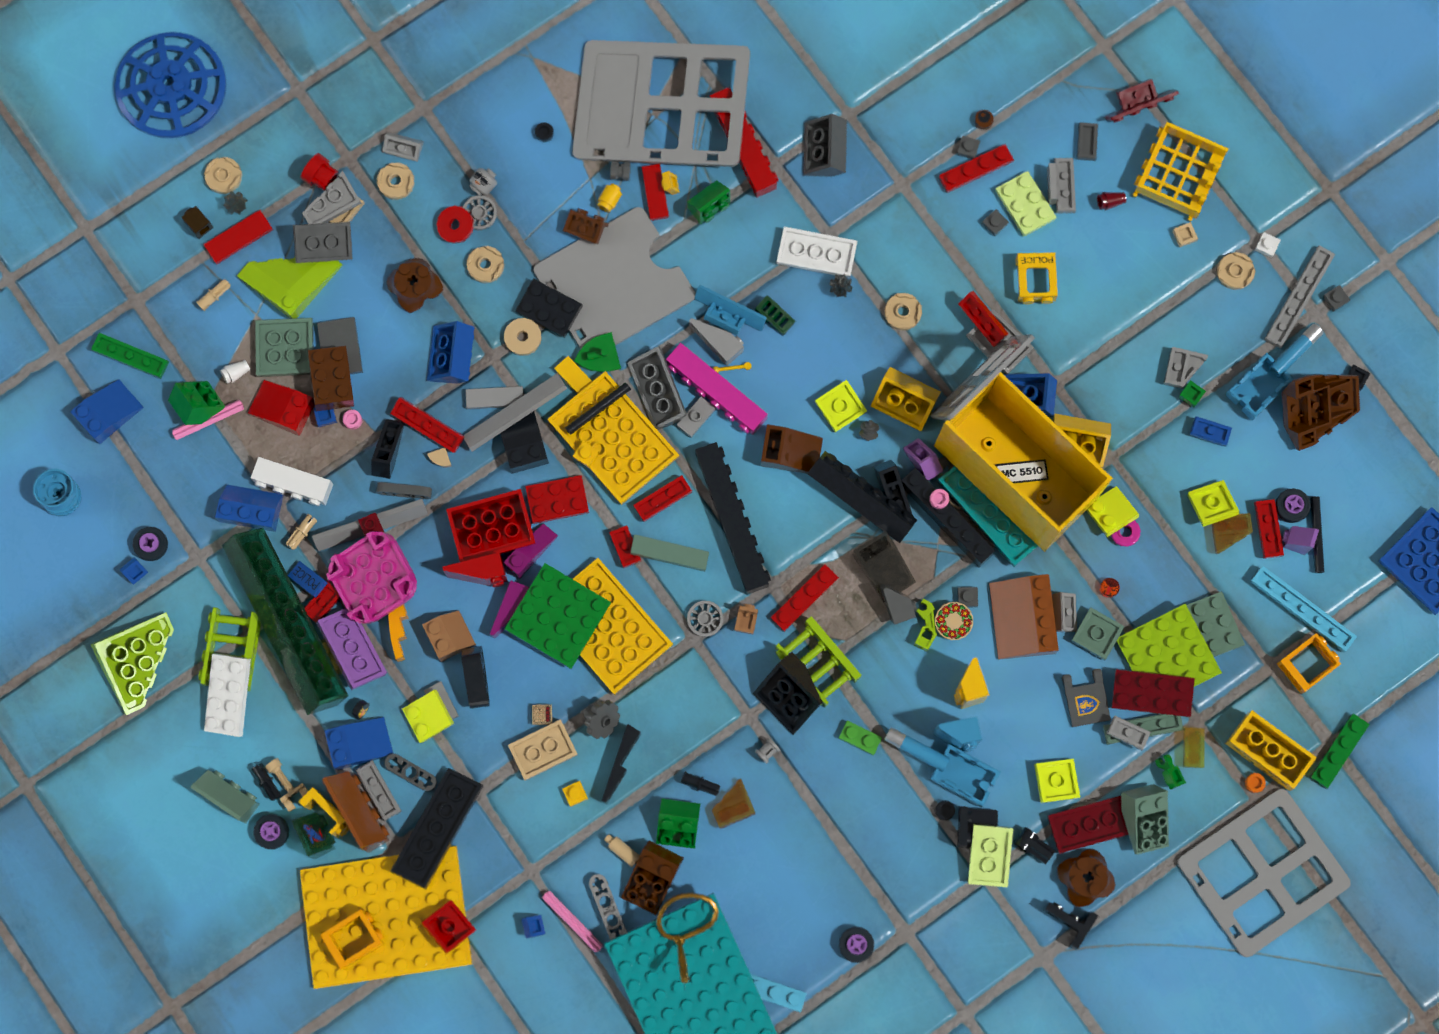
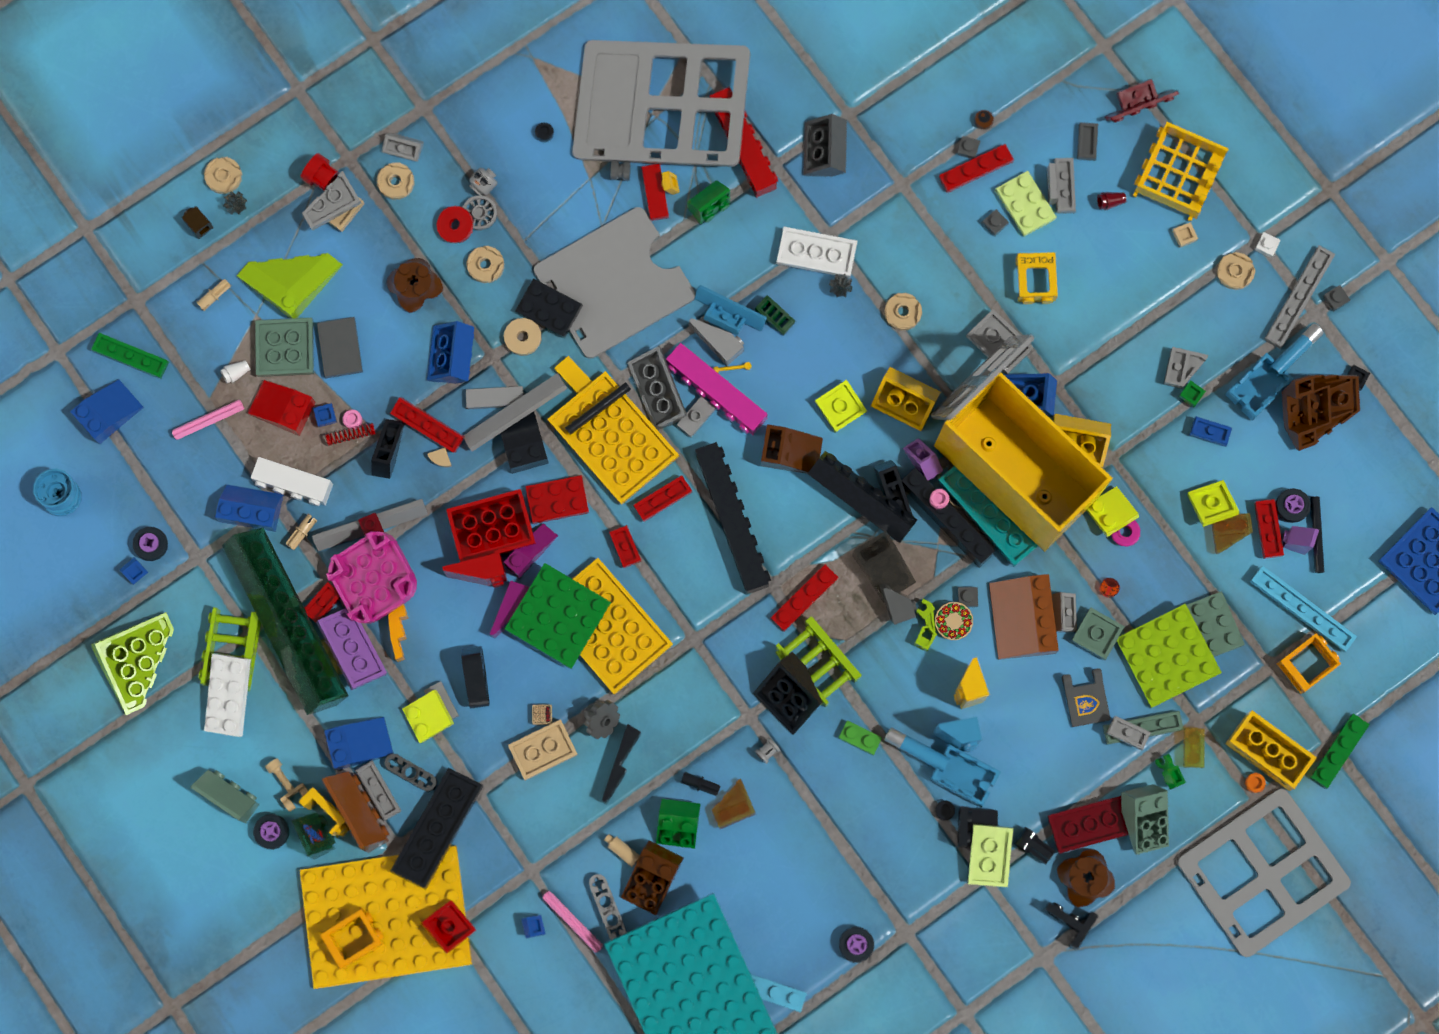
blue dish [115,32,227,138] -> none
green slope [168,381,225,425] -> none
red piece [203,210,273,265] -> none
black axle [251,763,281,801] -> none
blue tile [287,561,328,598] -> none
dark grey tile [293,221,353,263] -> none
reddish brown brick [308,346,354,411] -> none
black tile [352,700,370,720] -> none
dark grey beam [376,482,432,499] -> none
medium nougat slope [422,611,476,662] -> none
yellow plate [562,781,588,807] -> none
reddish brown bracket [563,208,609,244] -> none
yellow plate [573,441,599,468] -> none
green shield [574,332,621,372] -> none
yellow brick [597,184,622,213] -> none
sand green tile [630,534,709,572] -> none
pearl gold piece [657,893,719,983] -> none
light grey wheel [687,601,723,637] -> none
medium nougat bracket [734,604,758,635] -> none
dark grey wheel [859,420,879,441] -> none
red plate [958,291,1009,347] -> none
sticker [995,459,1049,483] -> none
neon yellow plate [1034,759,1080,803] -> none
dark red plate [1112,669,1195,717] -> none
none -> red piece [325,423,376,446]

